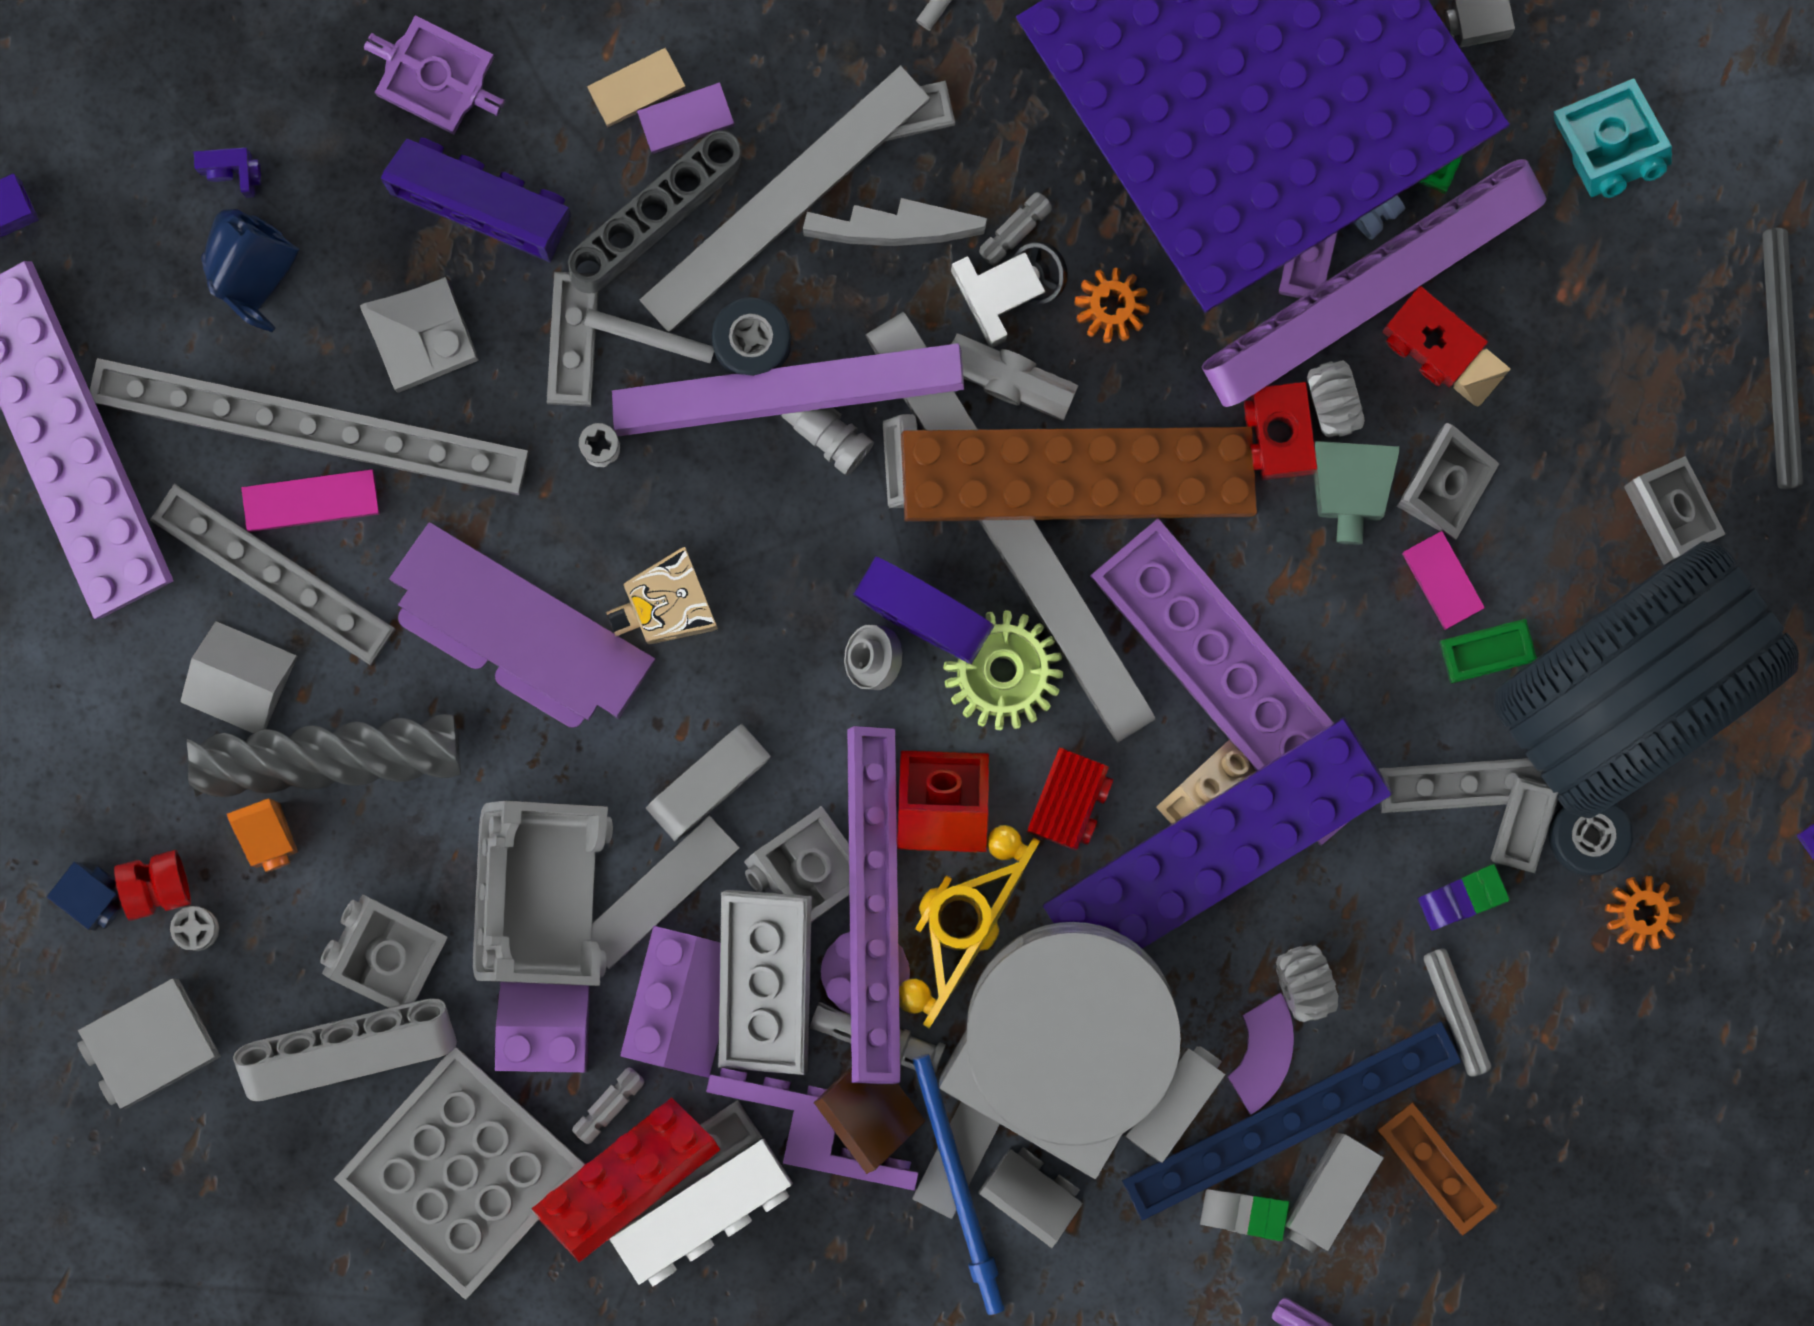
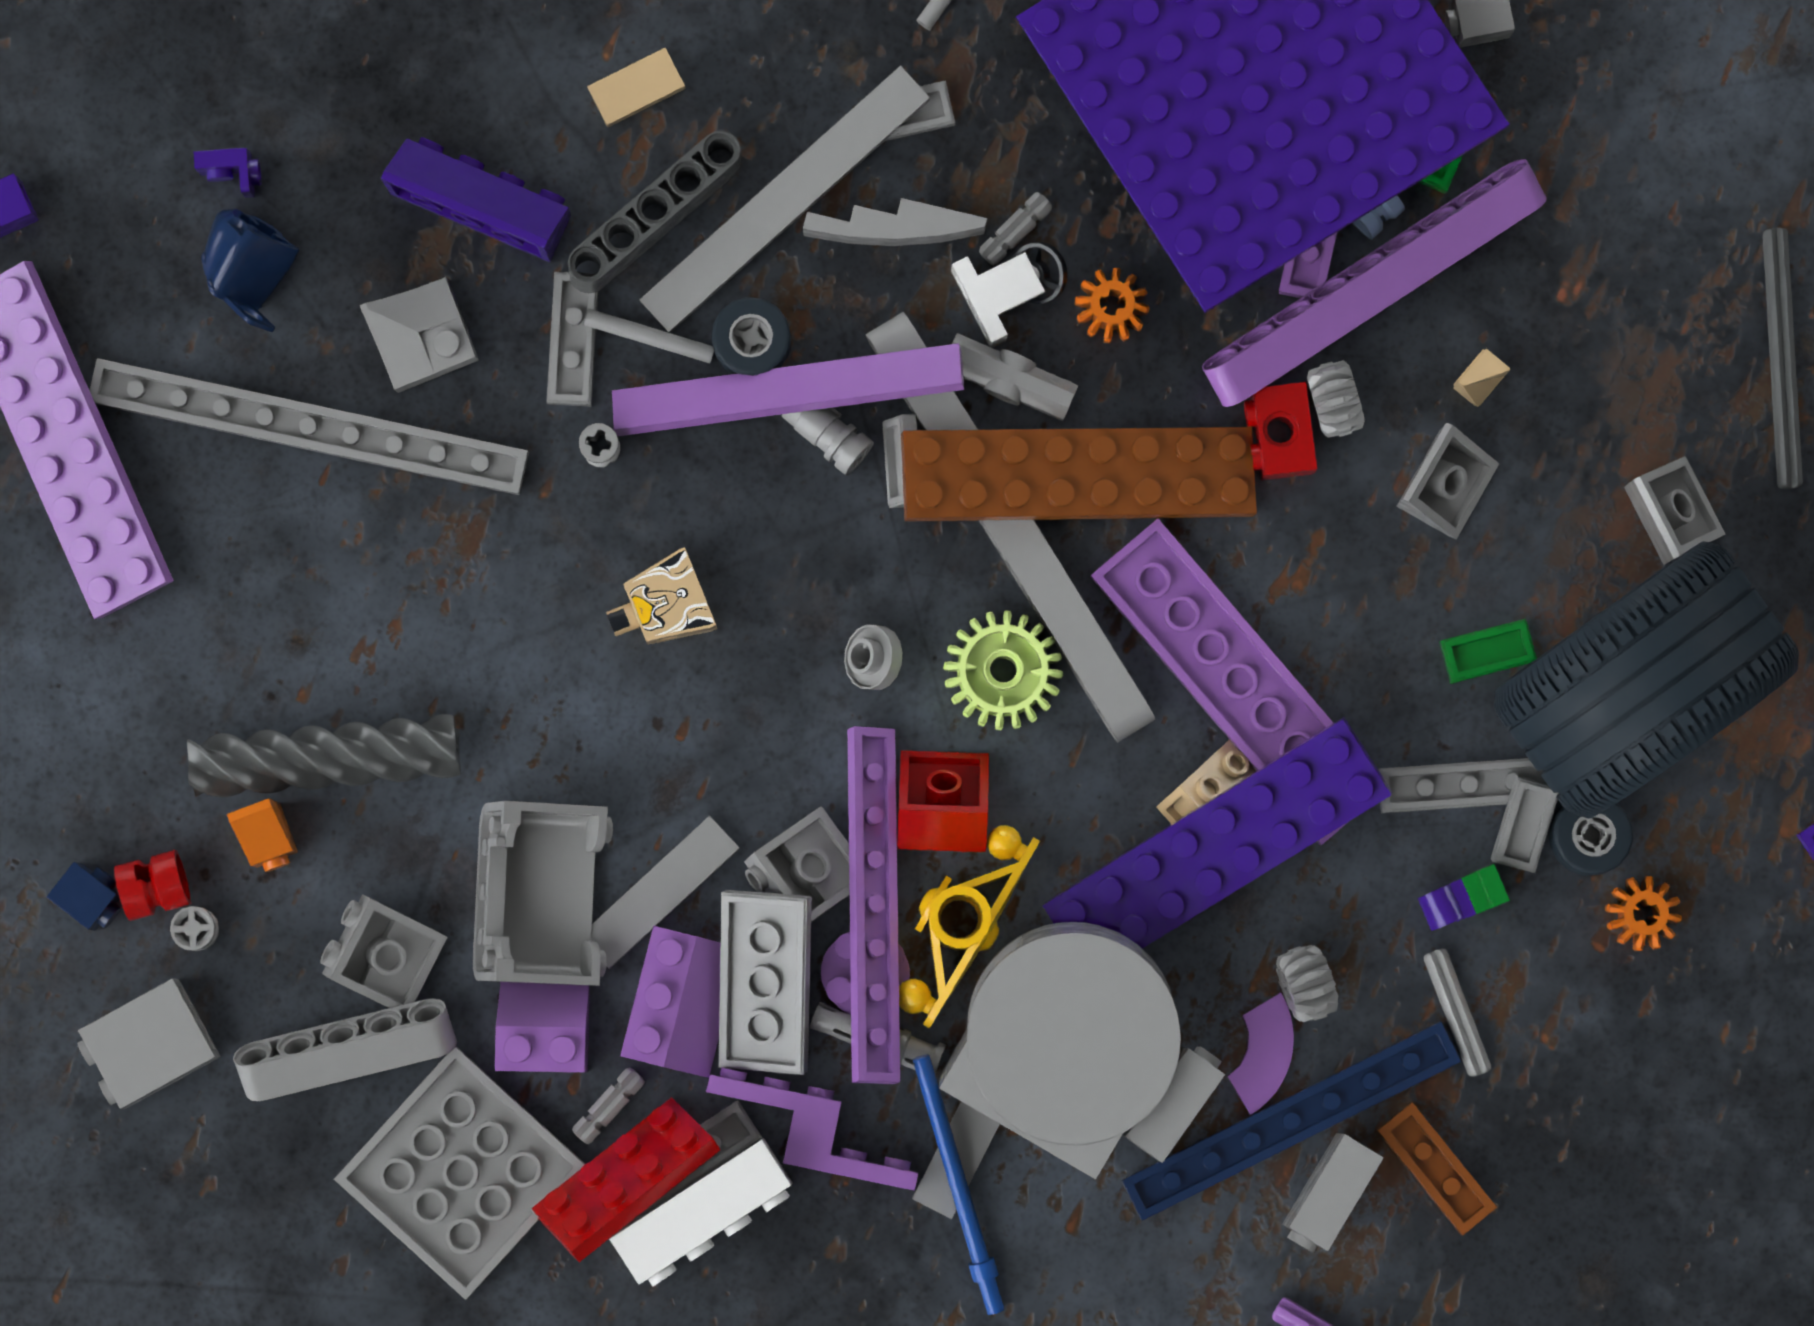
light grey tile [150,484,396,666] -> none
light grey slope [180,621,298,733] -> none
dark pink tile [241,469,380,532] -> none
medium lavender plate [364,15,505,135] -> none
medium lavender slope [389,522,656,728] -> none
medium lavender tile [637,82,735,154] -> none
light grey beam [645,724,771,842] -> none
reddish brown tile [813,1067,926,1174] -> none
dark purple beam [853,557,995,664] -> none
light grey slope [978,1147,1083,1248] -> none
red brick [1026,747,1114,851] -> none
leg [1200,1189,1289,1241] -> none
sand green torso [1314,441,1399,545] -> none
red brick [1382,286,1488,388] -> none
dark pink tile [1402,531,1485,630] -> none
teal plate [1554,78,1672,198] -> none

